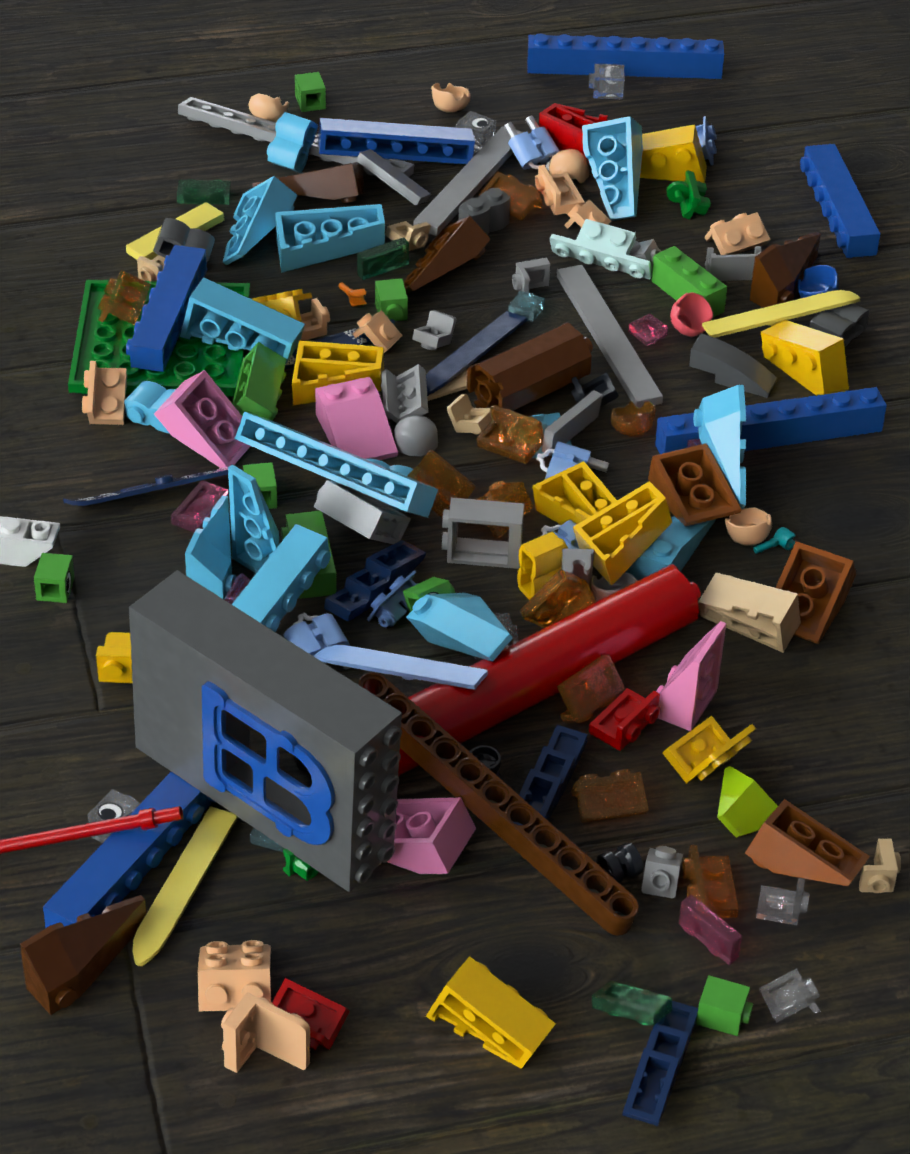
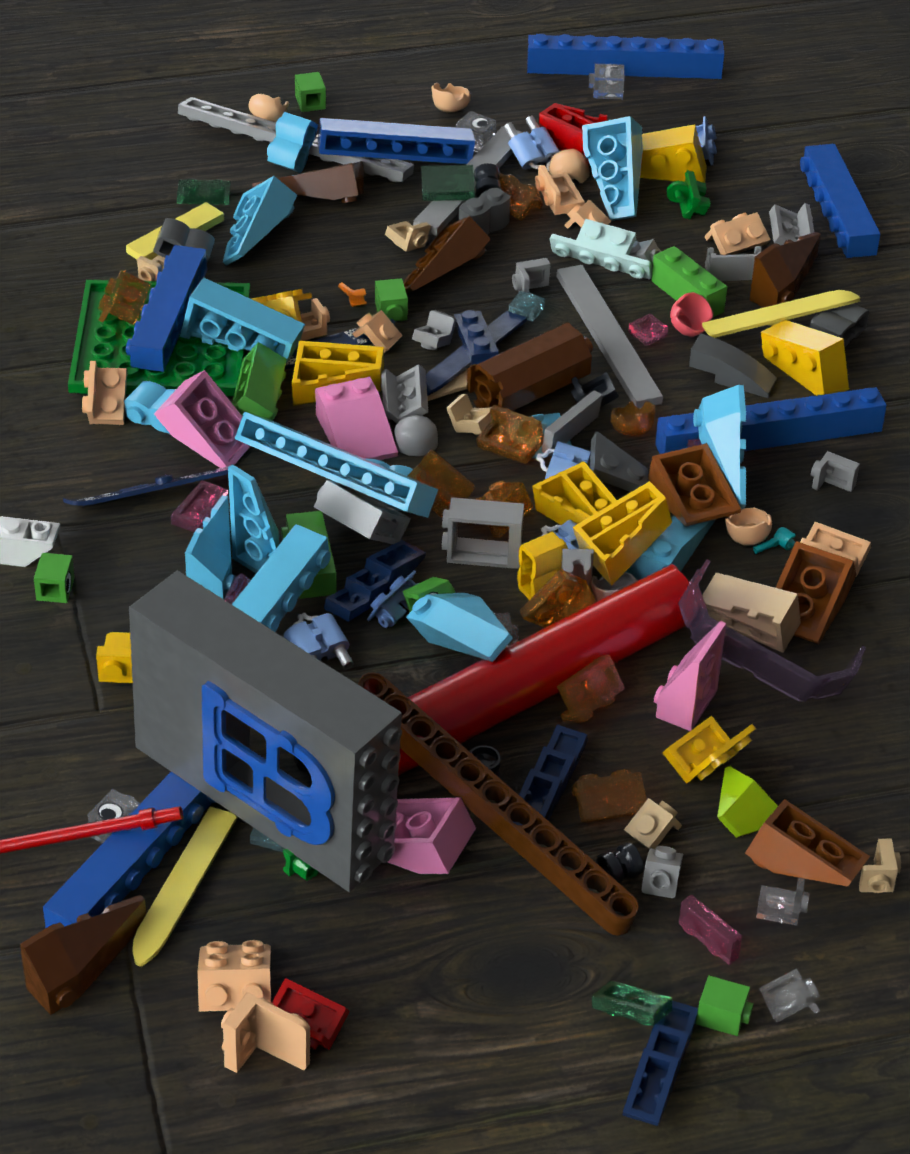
bright green brick [243,462,277,509] -> none
medium azure wedge [275,204,385,273] -> none
light blue piece [314,645,488,690] -> none
light grey tile [356,149,431,205] -> none
clear green plate [357,237,409,280] -> none
yellow wedge [425,956,556,1069] -> none
red bracket [589,688,661,751] -> none
clear orange bracket [682,845,739,919] -> none
blue hair [798,265,839,298] -> none
none -> clear green tile [421,165,475,201]
none -> dark blue plate [454,310,499,365]
none -> black wheel [474,163,502,198]
none -> dark grey wing [590,432,648,492]
none -> tan bracket [624,798,682,849]
none -> clear purple windscreen [678,559,866,702]
none -> light grey bracket [769,203,814,245]
none -> light nougat bracket [800,522,871,577]
none -> light grey bracket [810,451,860,492]

